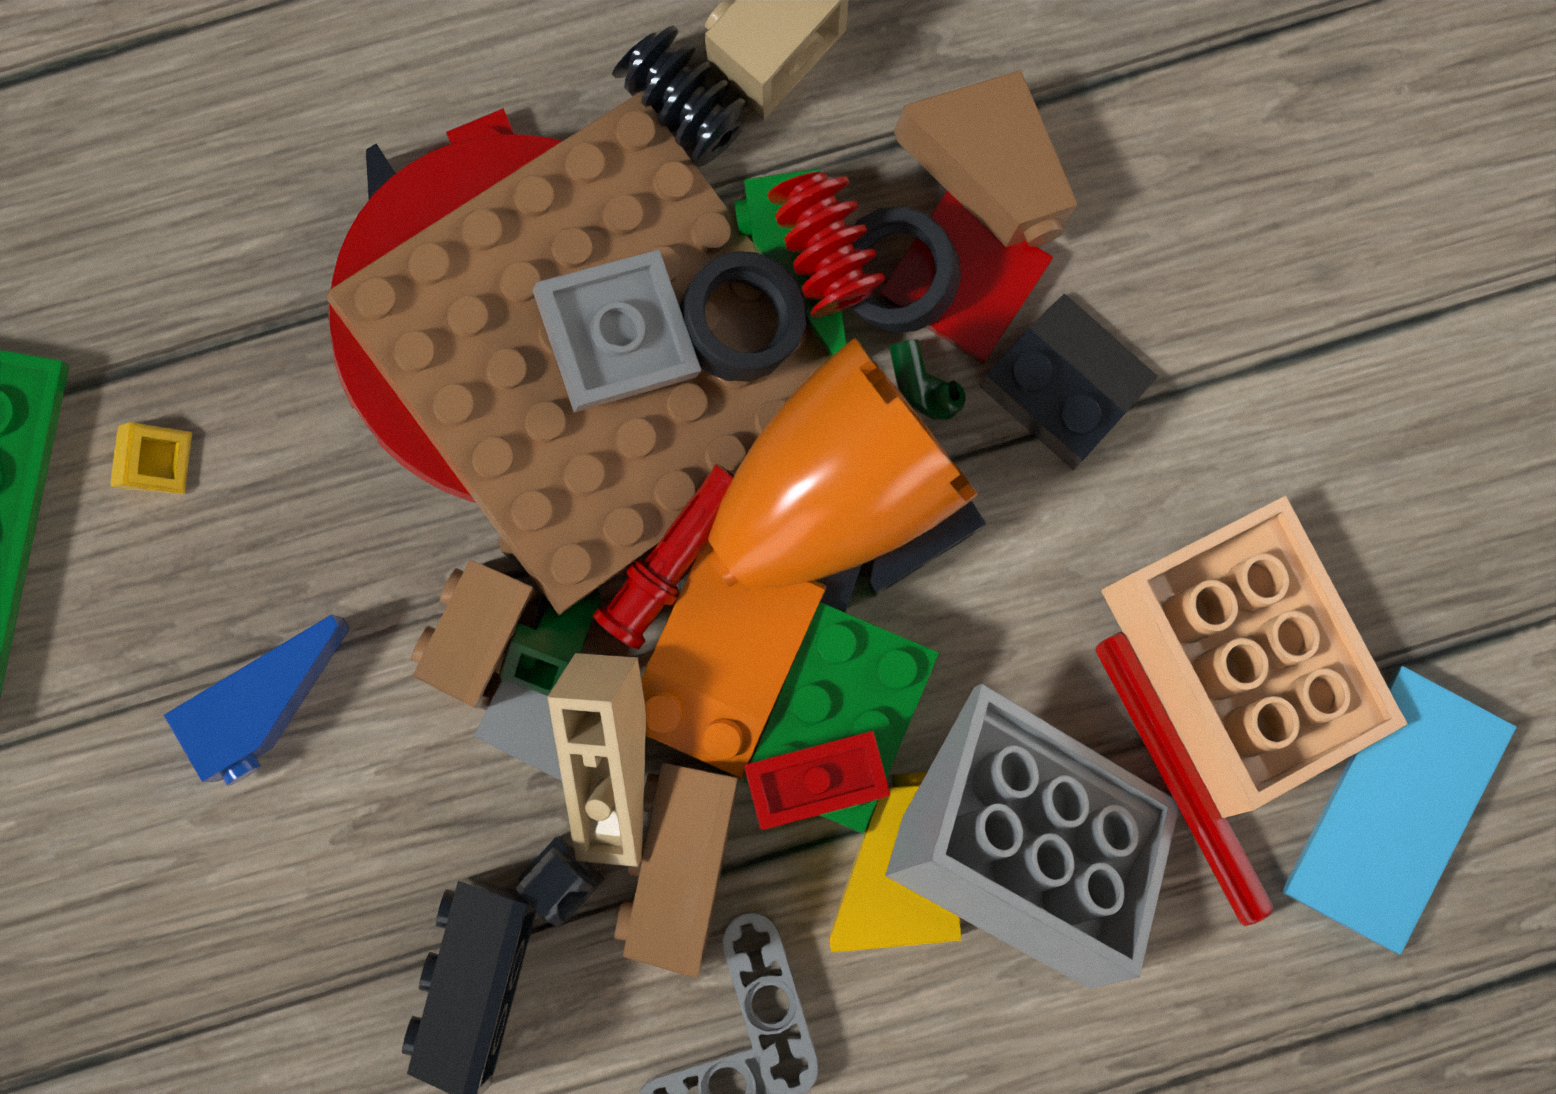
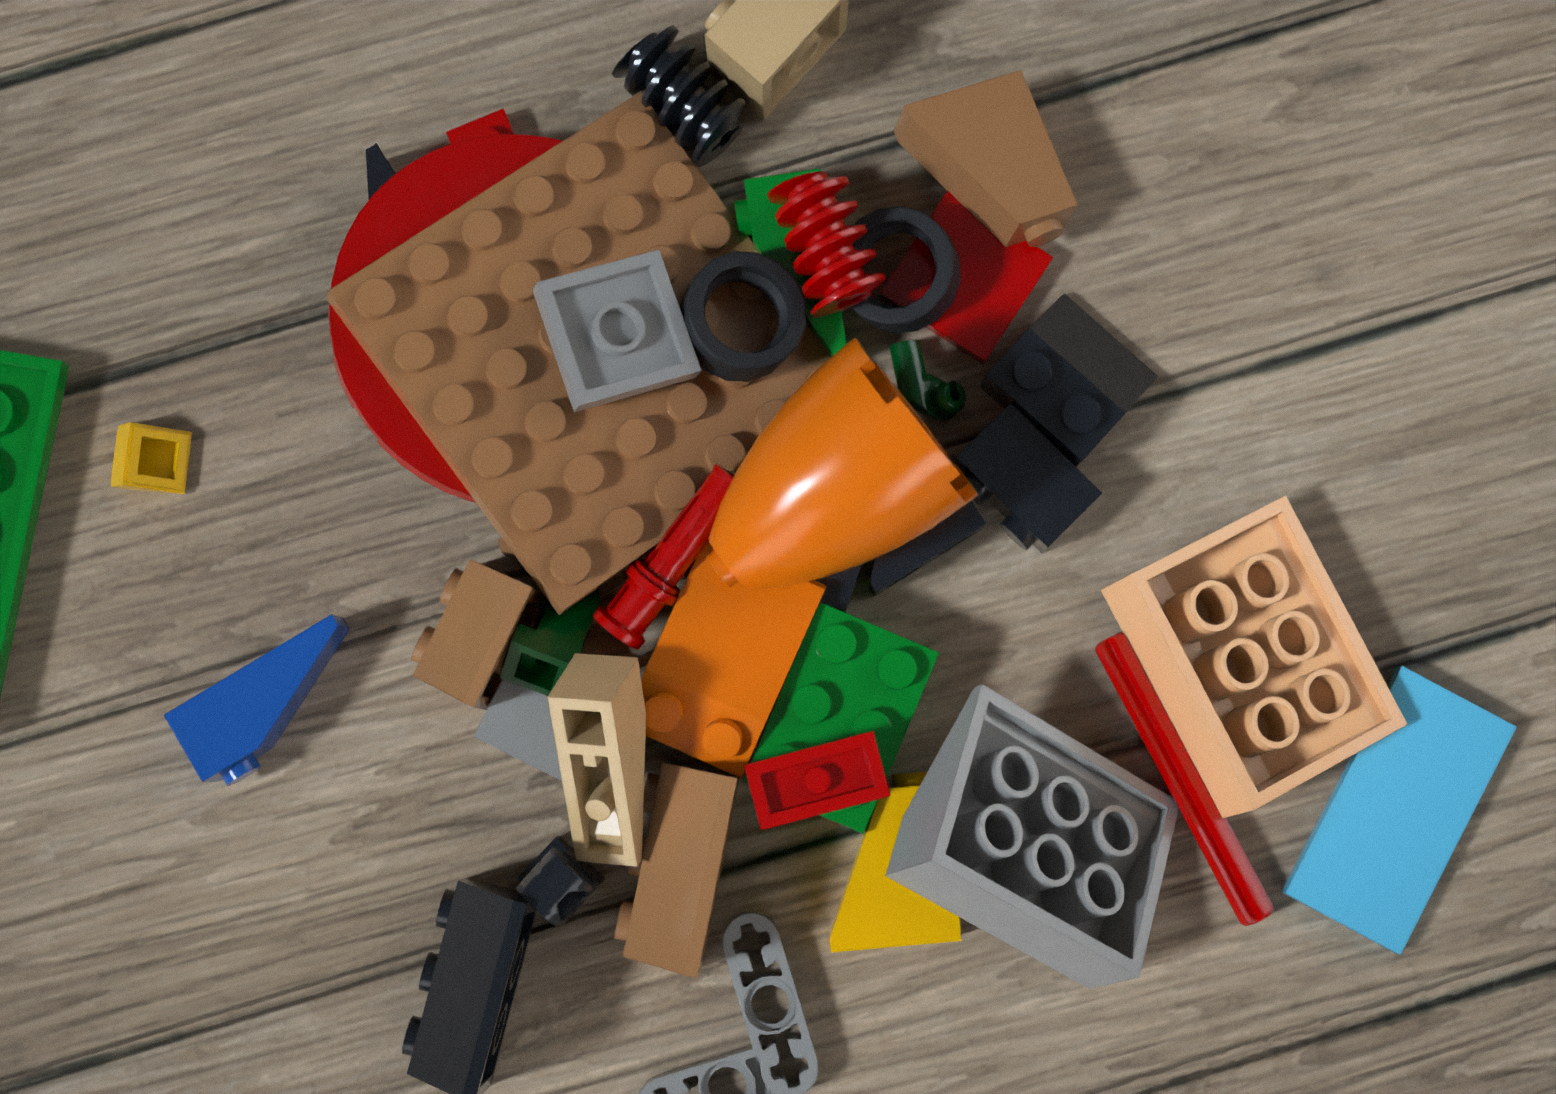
none -> black brick [954,403,1102,553]

